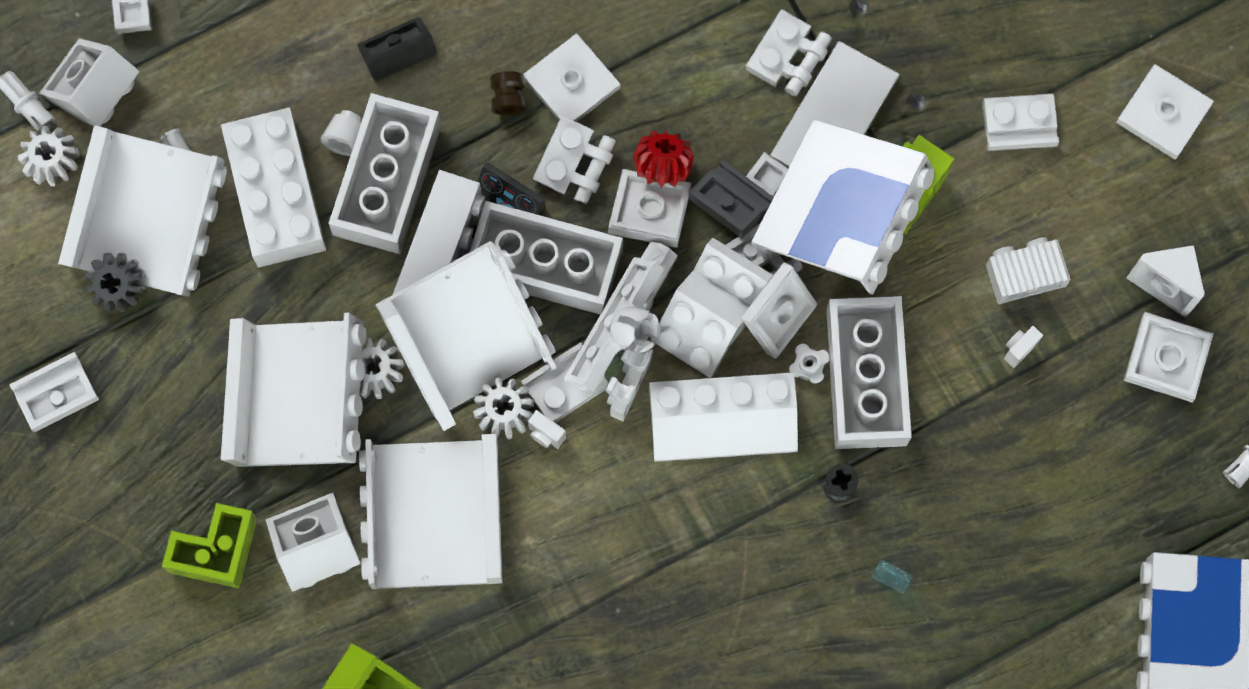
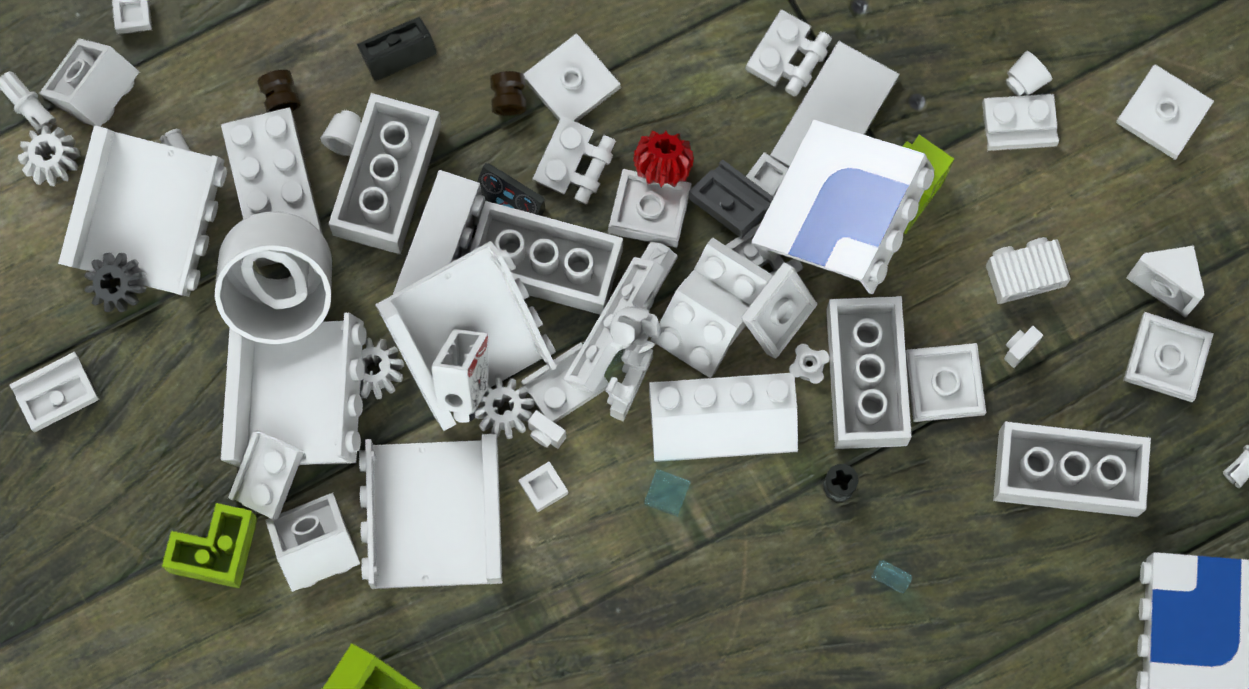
none -> white piece [215,212,332,344]
none -> white plate [228,431,304,519]
none -> dark brown wheel [257,69,300,113]
none -> white torso [432,329,488,423]
none -> white tile [519,461,568,513]
none -> clear light blue tile [644,469,691,517]
none -> white plate [905,343,986,422]
none -> white brick [993,422,1151,517]
none -> white hat [1006,51,1052,96]

